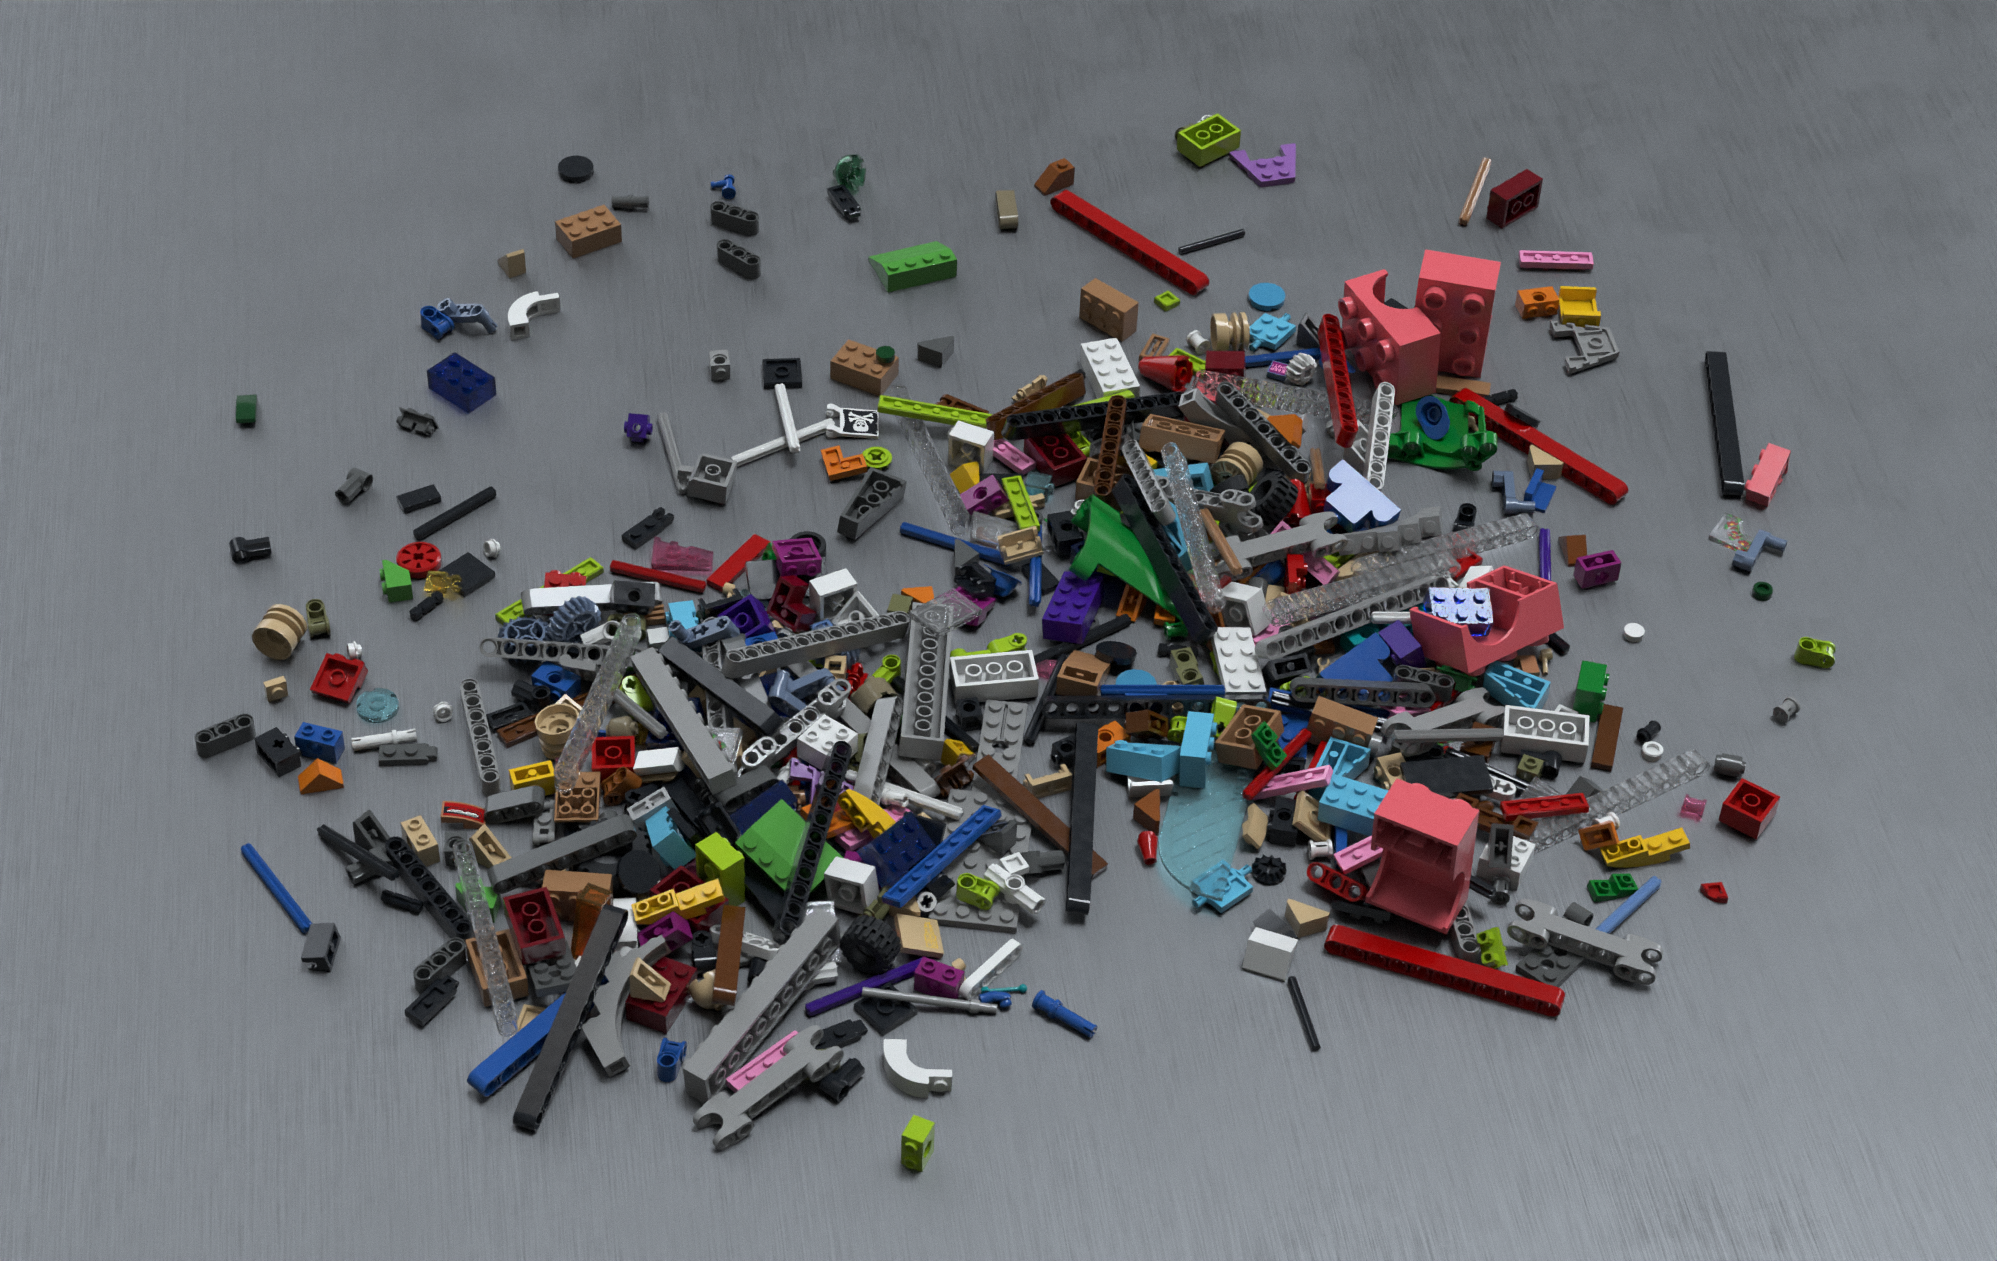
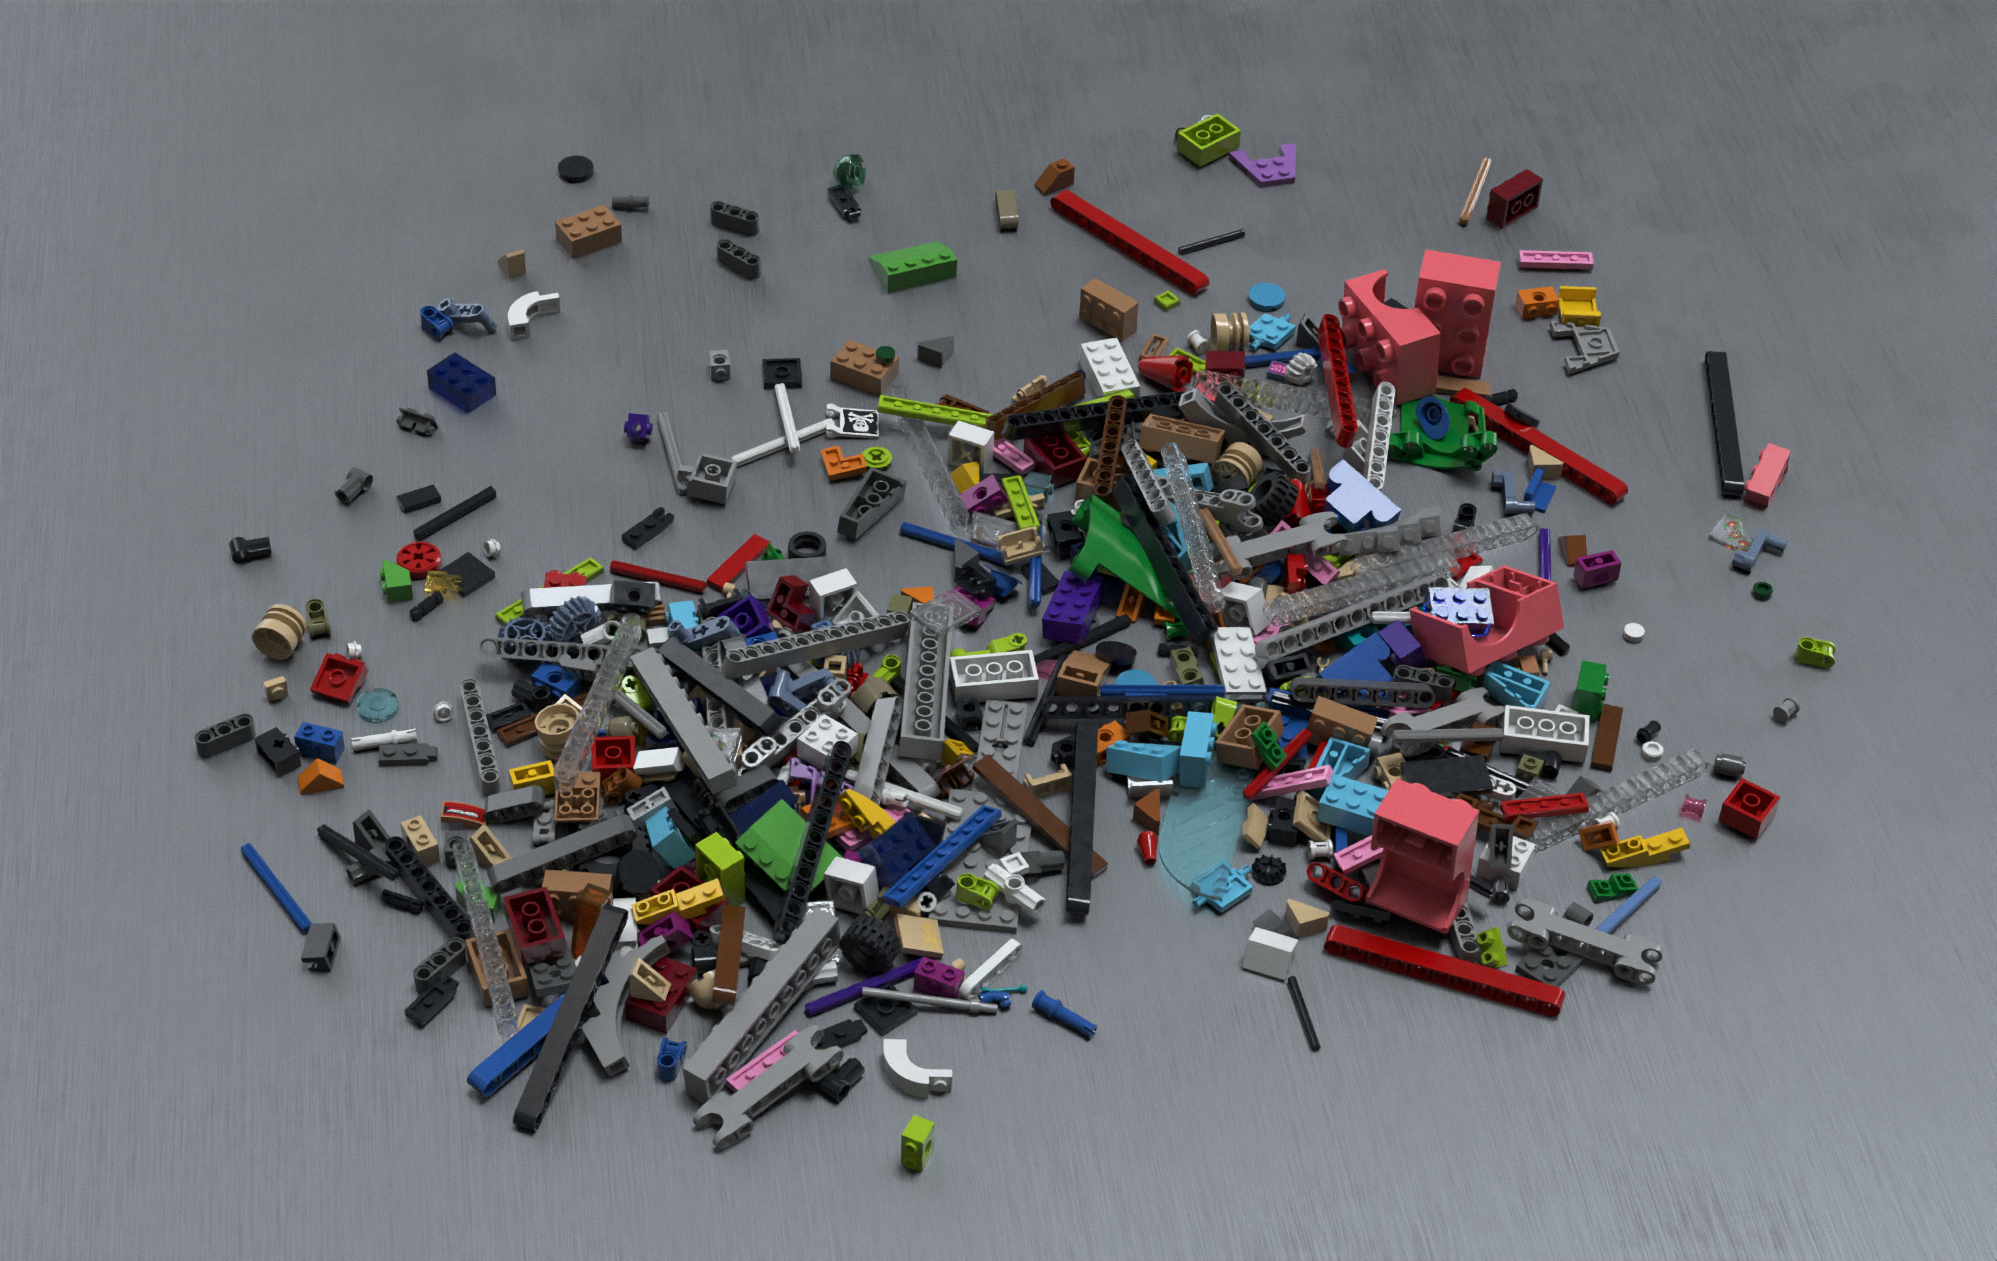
dark green slope [236,394,258,423] -> none
clear pink wing [651,536,714,572] -> none
blue piece [711,174,736,199] -> none
magenta plate [772,538,822,576] -> none
orange slope [1267,414,1303,449] -> none
red tile [1700,882,1728,903] -> none

